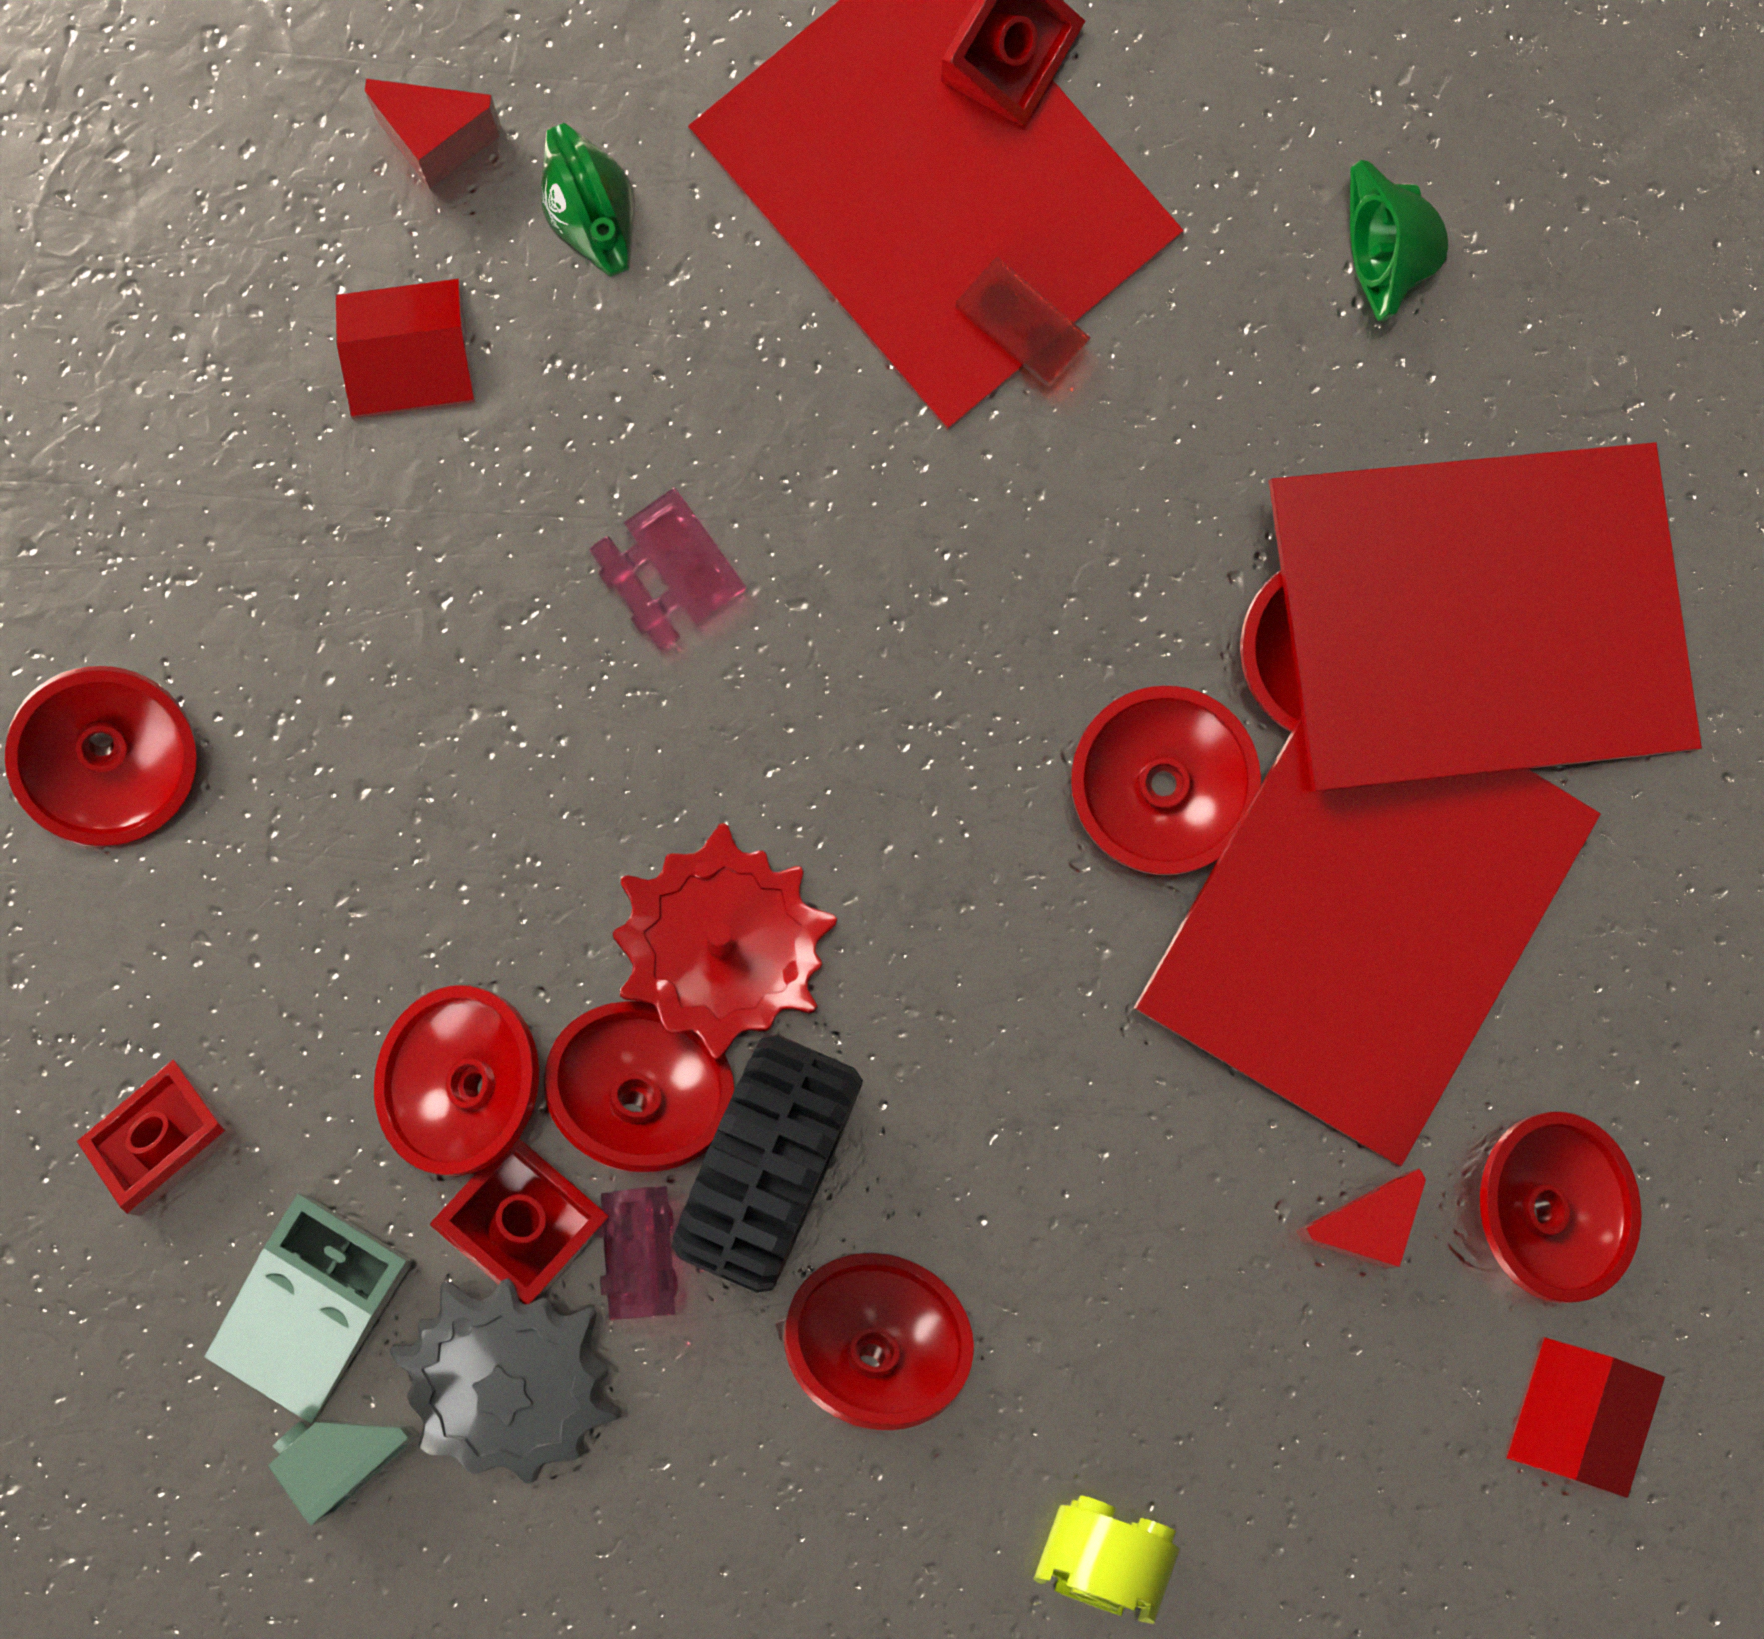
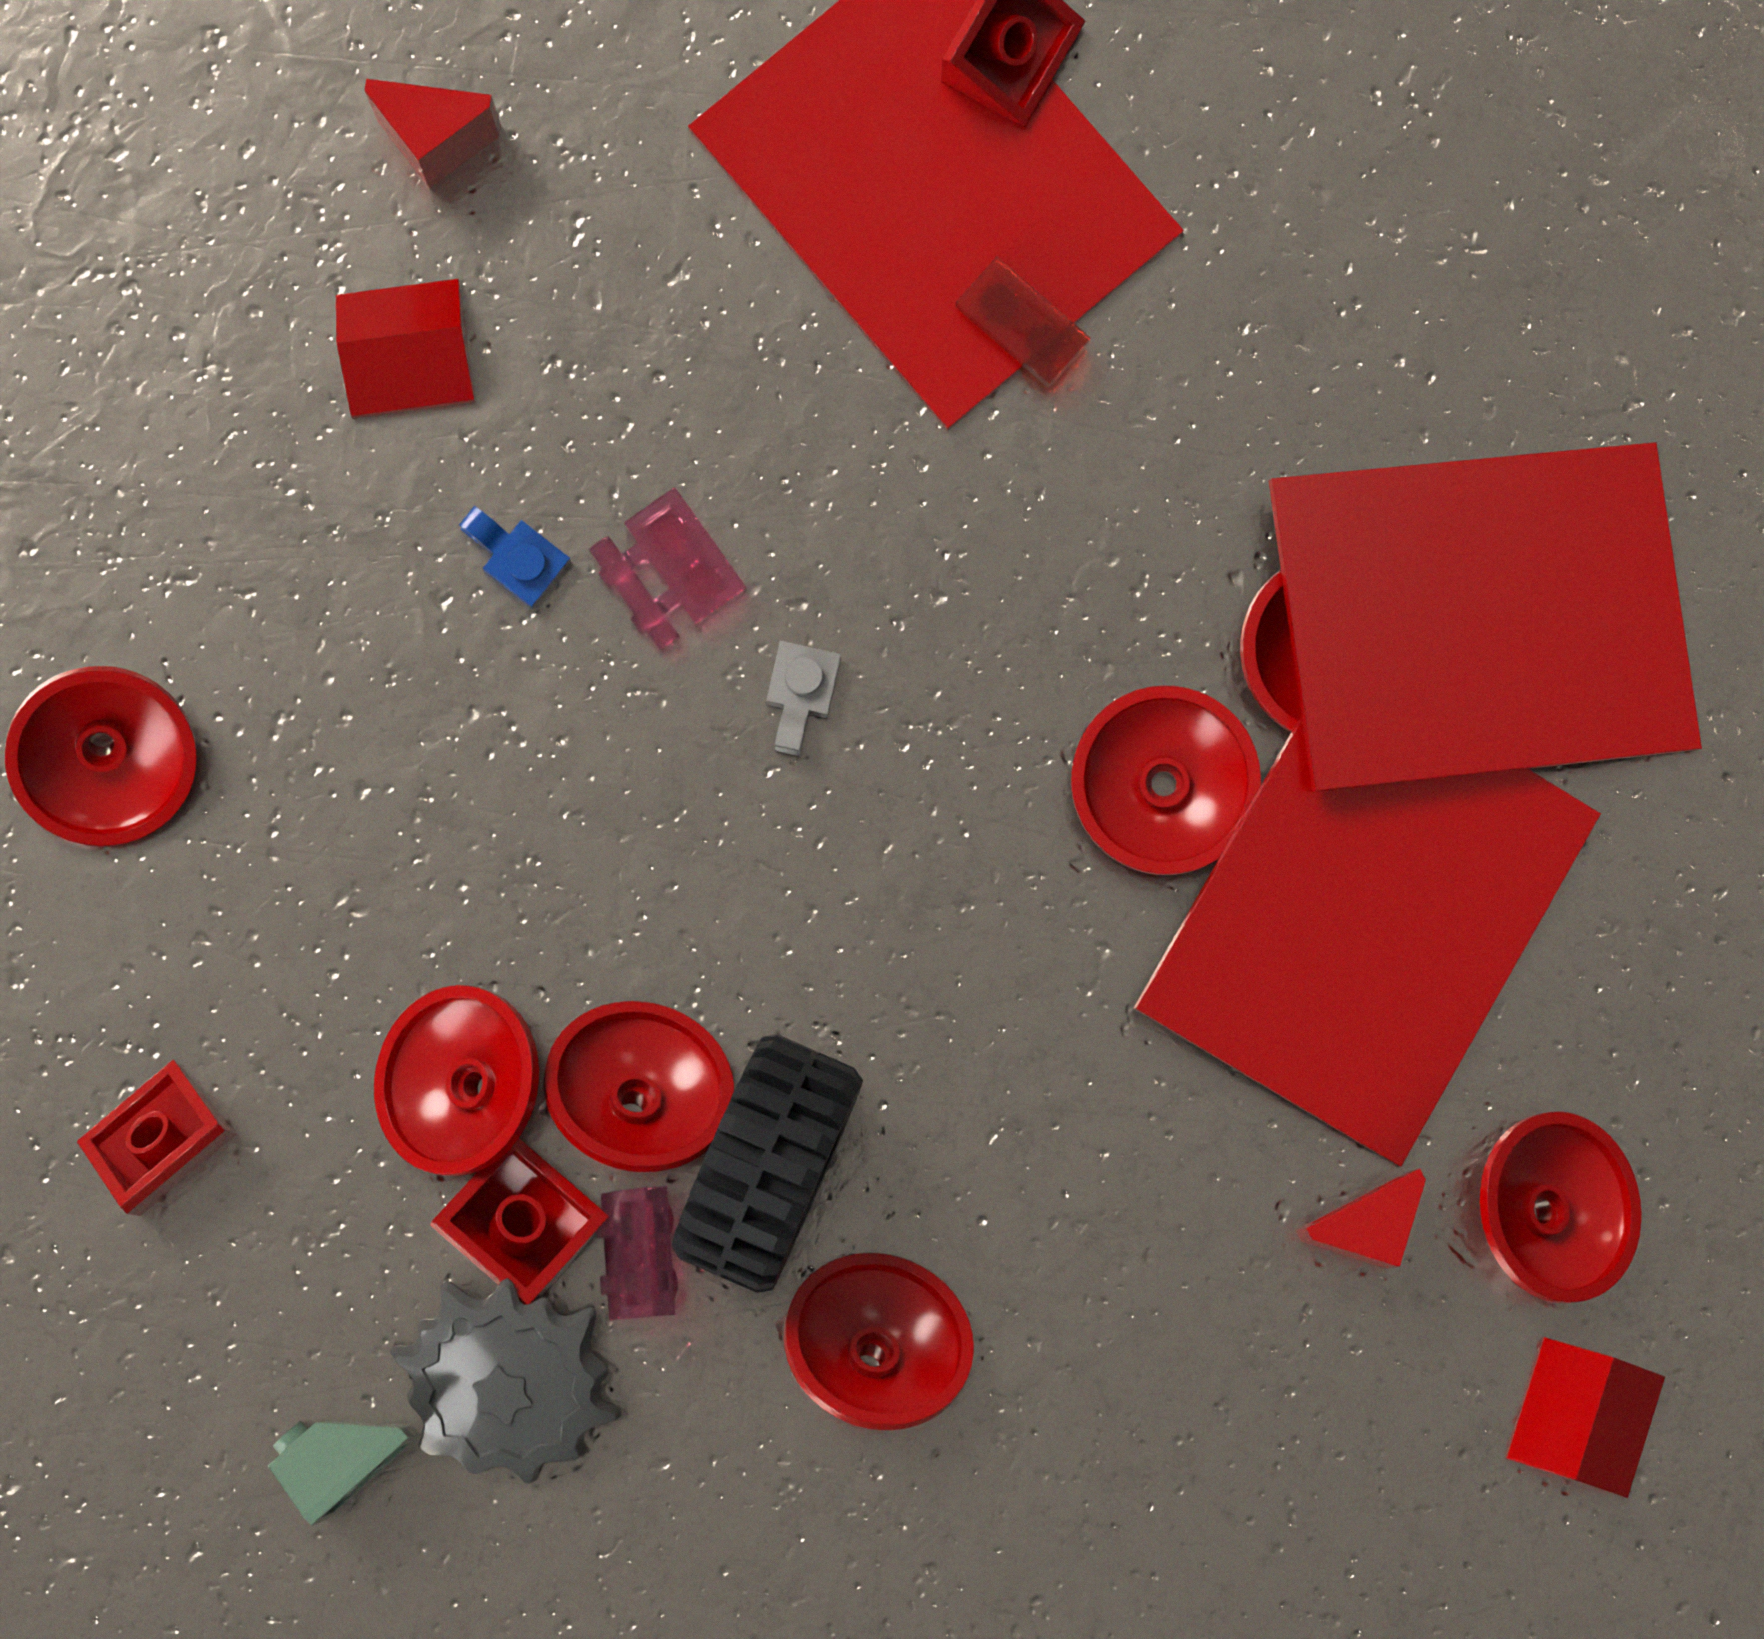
slope [204,1193,413,1424] -> none
green hat [541,122,634,277] -> none
red piece [612,823,838,1060] -> none
neon yellow brick [1033,1495,1180,1624] -> none
green hat [1350,160,1448,321] -> none
none -> blue plate [459,505,571,609]
none -> light grey plate [766,641,841,757]

